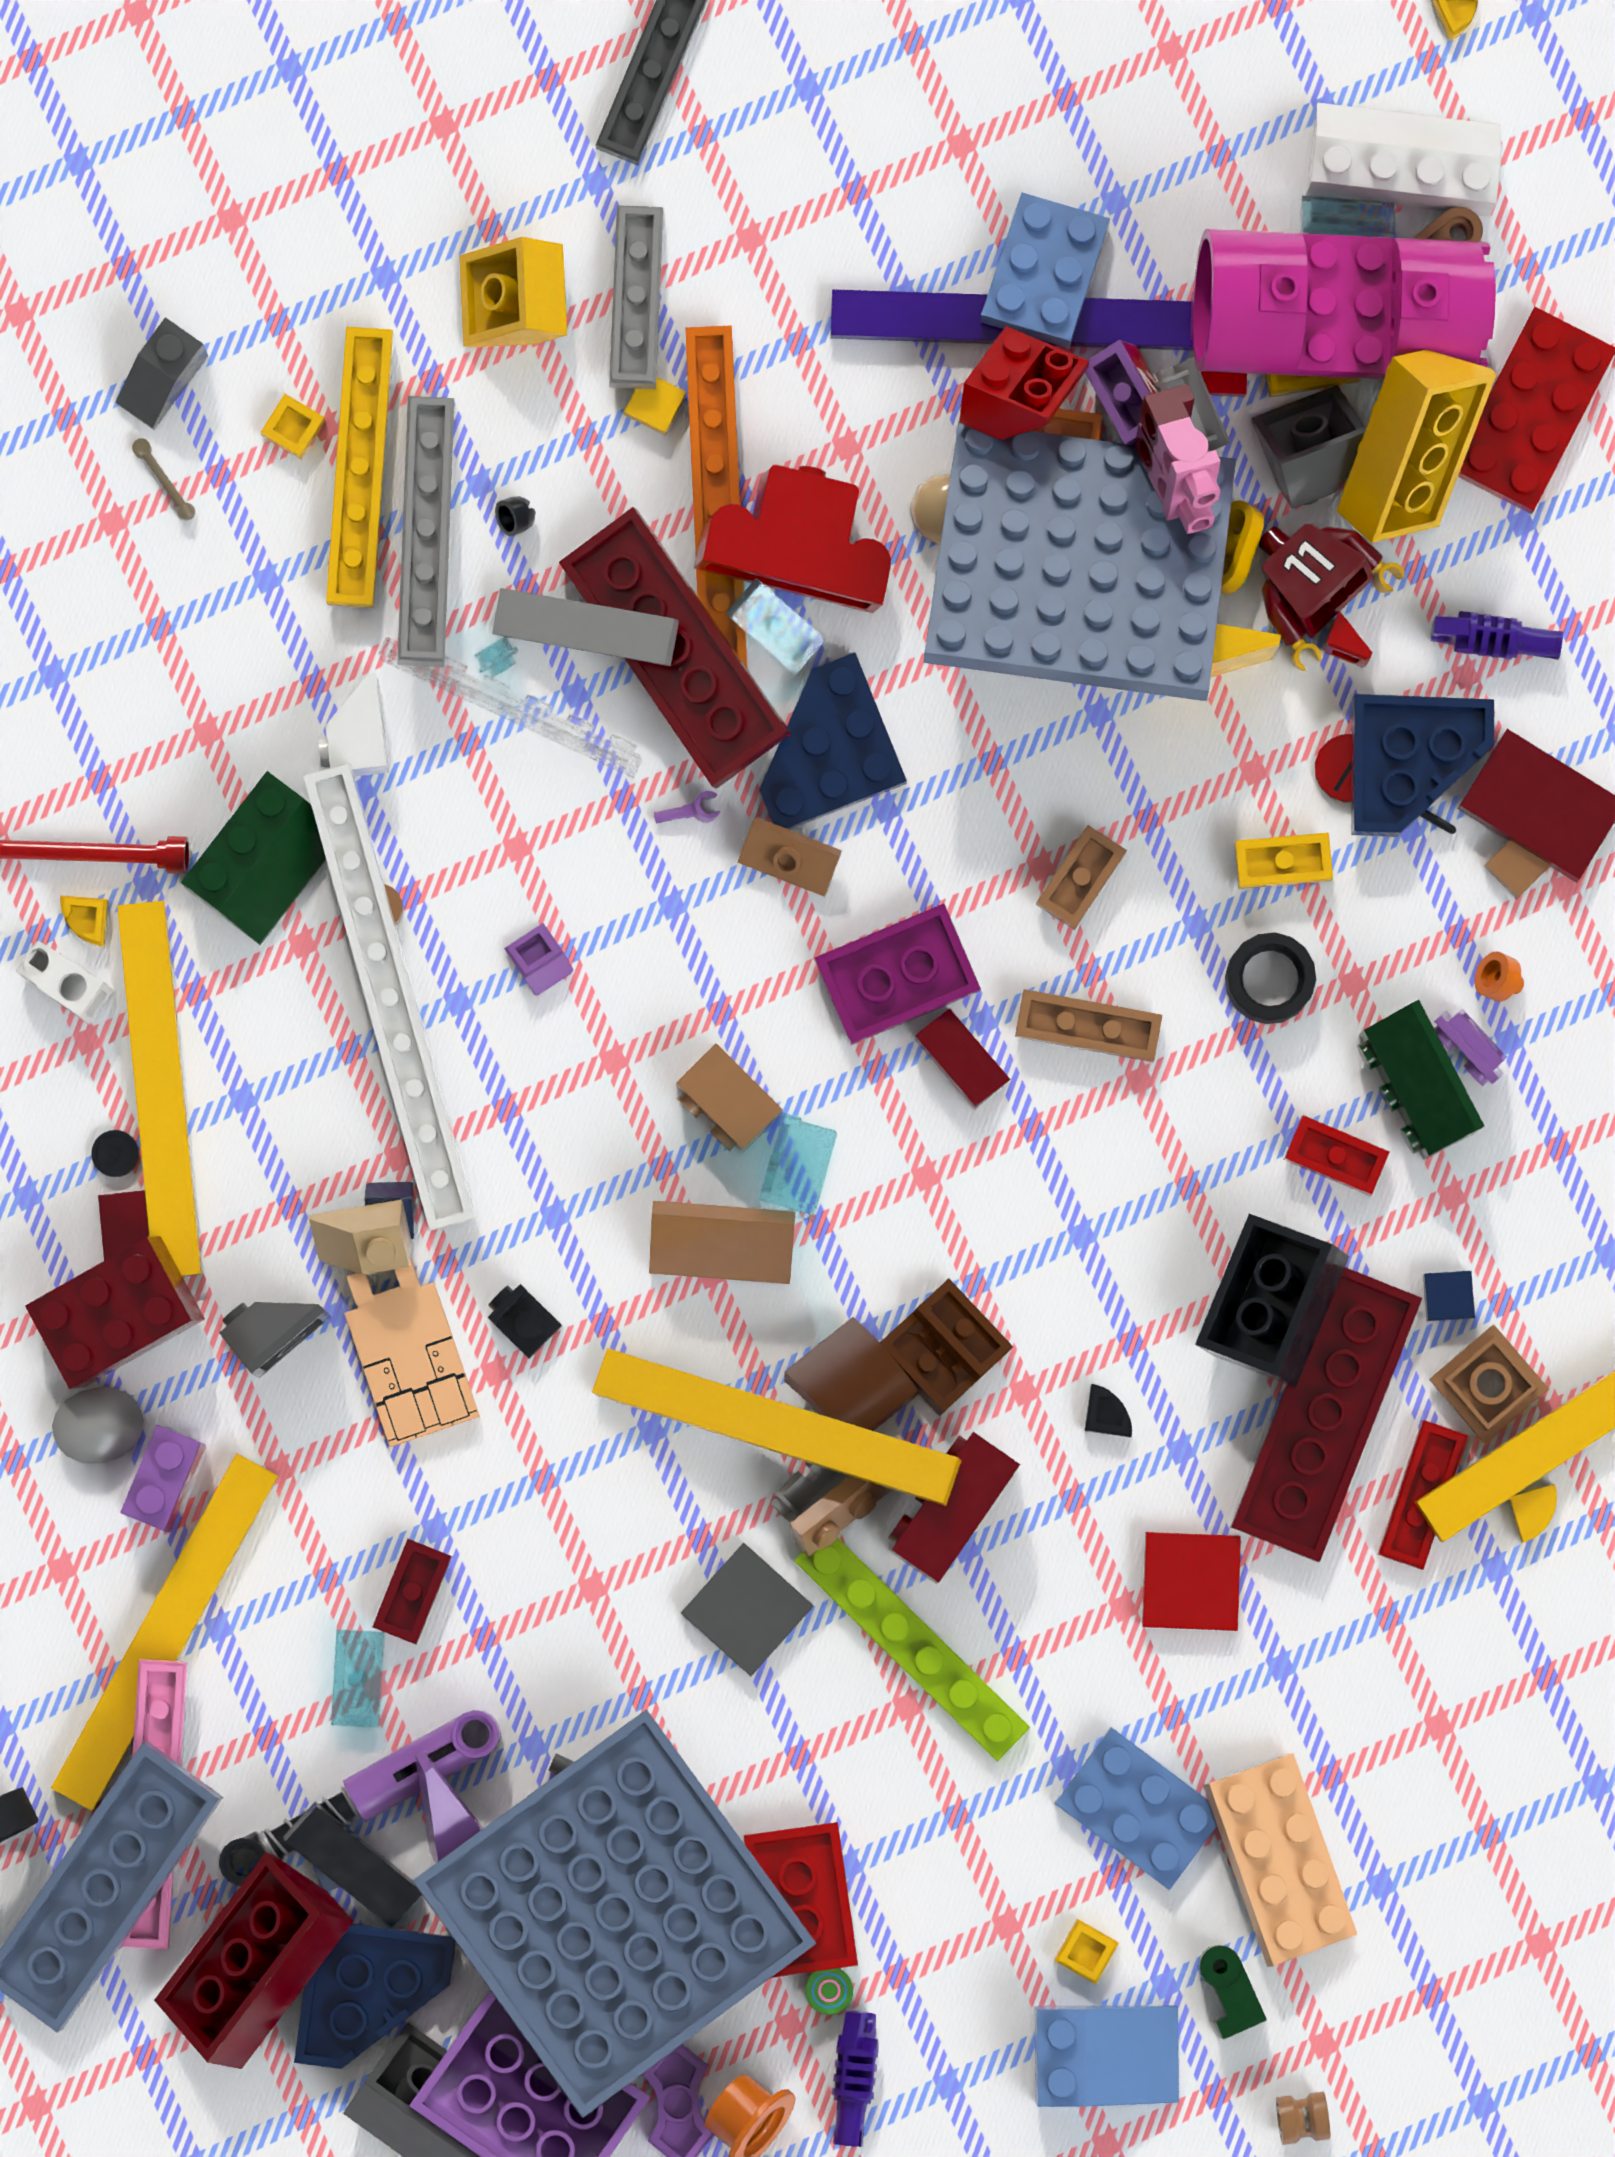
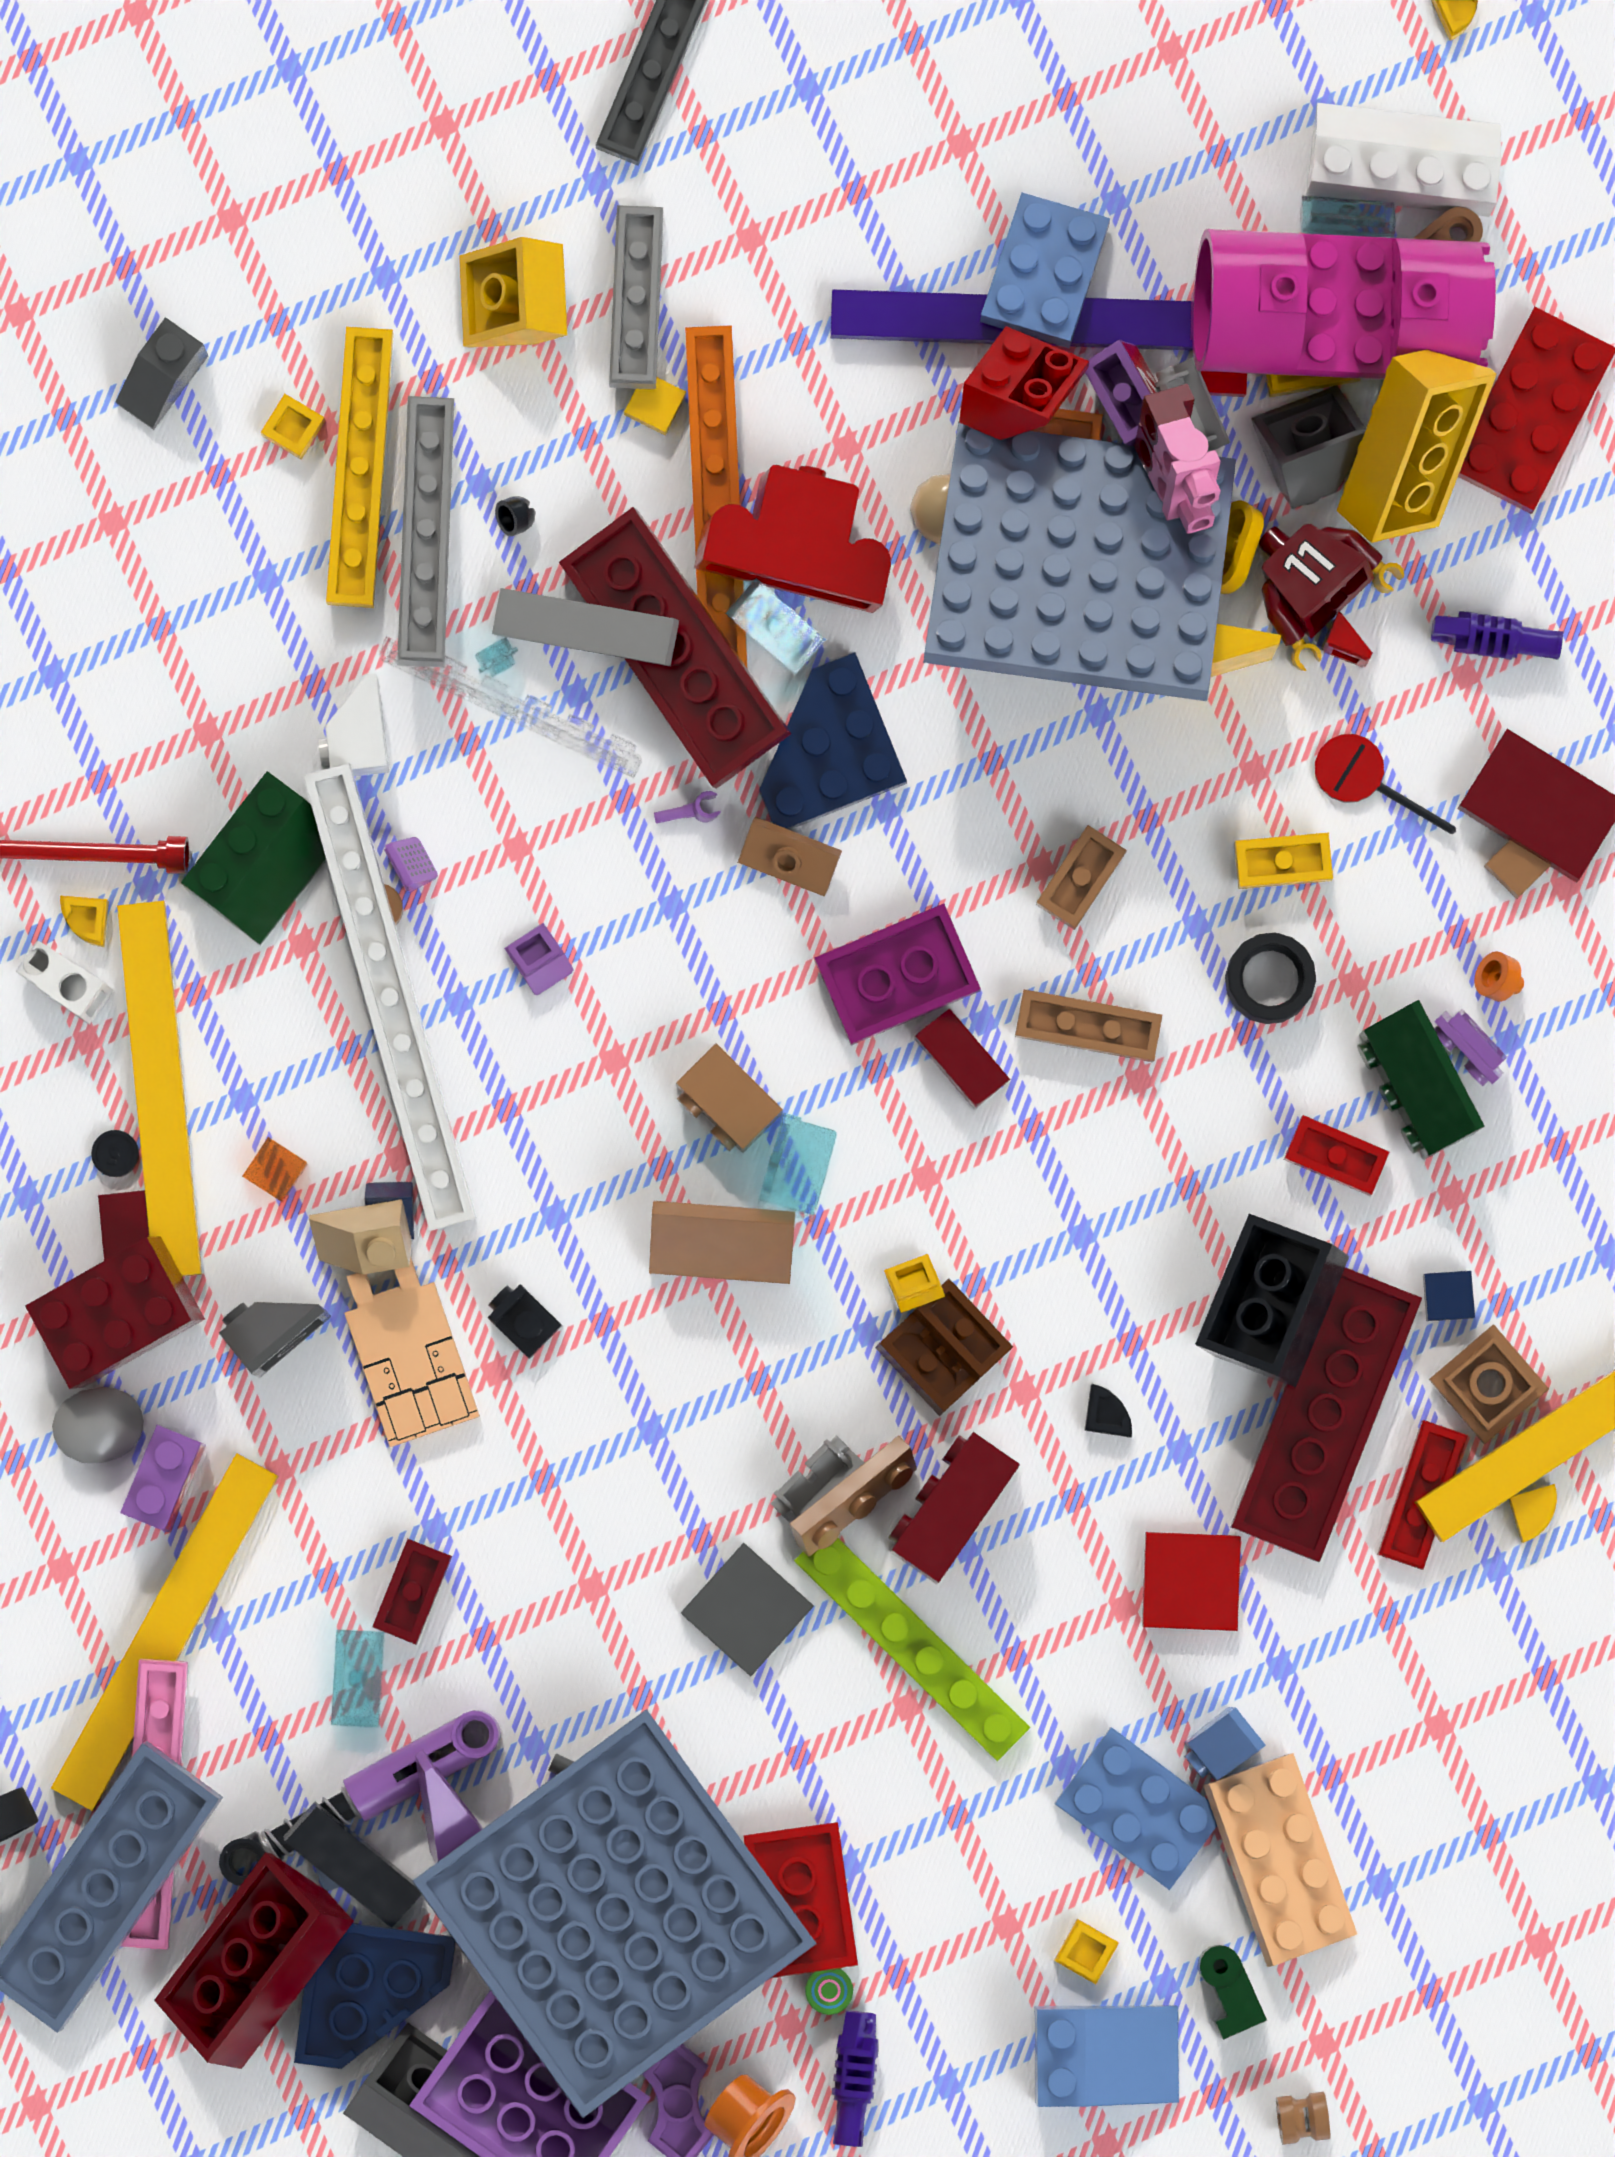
dark tan hinge [132,438,195,521] -> none
yellow tile [592,1348,961,1506] -> none
reddish brown slope [784,1317,918,1431] -> none
dark blue plate [1351,694,1494,837] -> none
none -> clear orange tile [242,1137,309,1203]
none -> medium lavender slope [384,837,438,893]
none -> yellow tile [884,1254,945,1313]
none -> medium blue slope [1184,1707,1266,1781]

